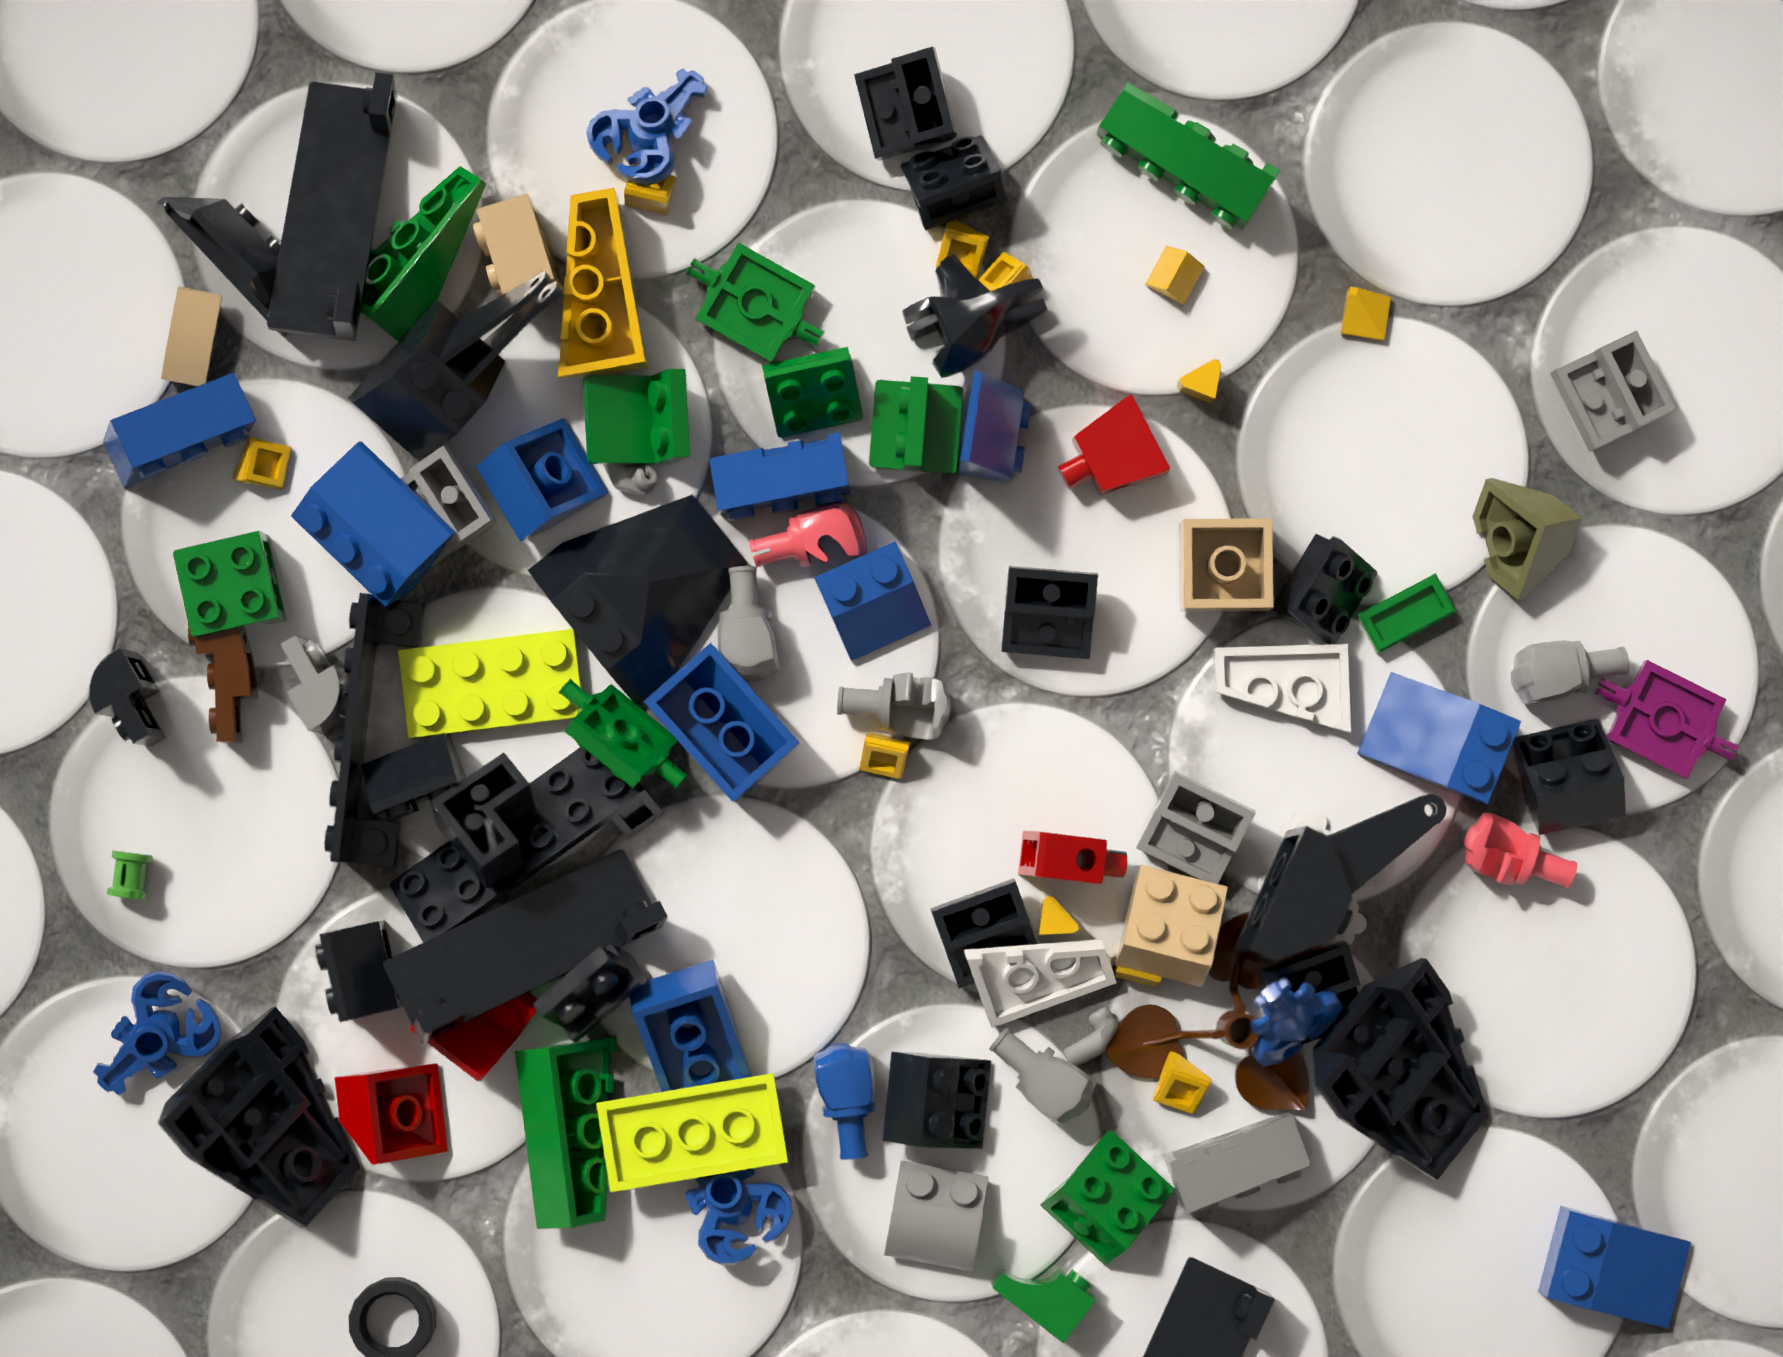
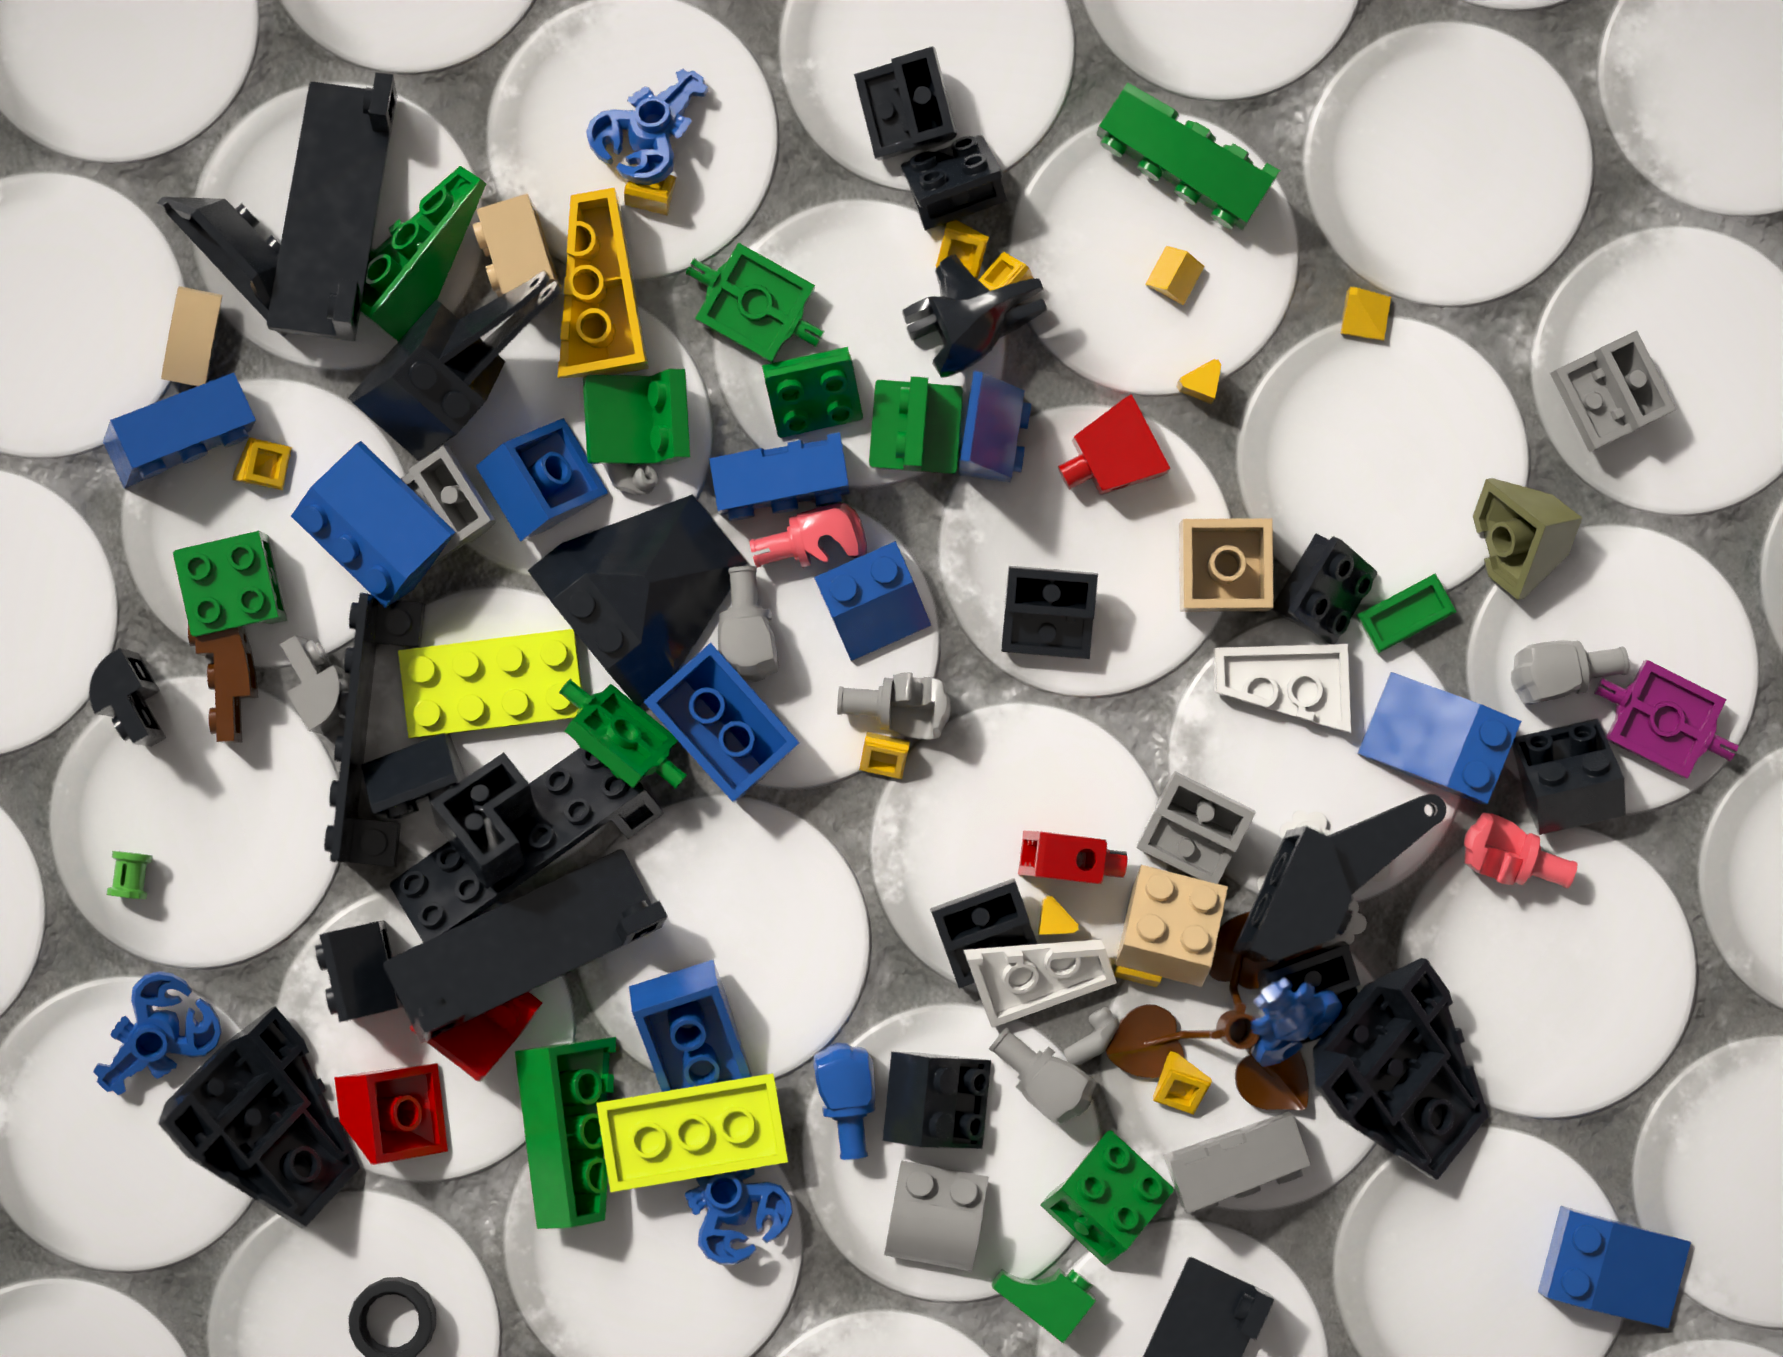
black brick [533,944,646,1042] -> none

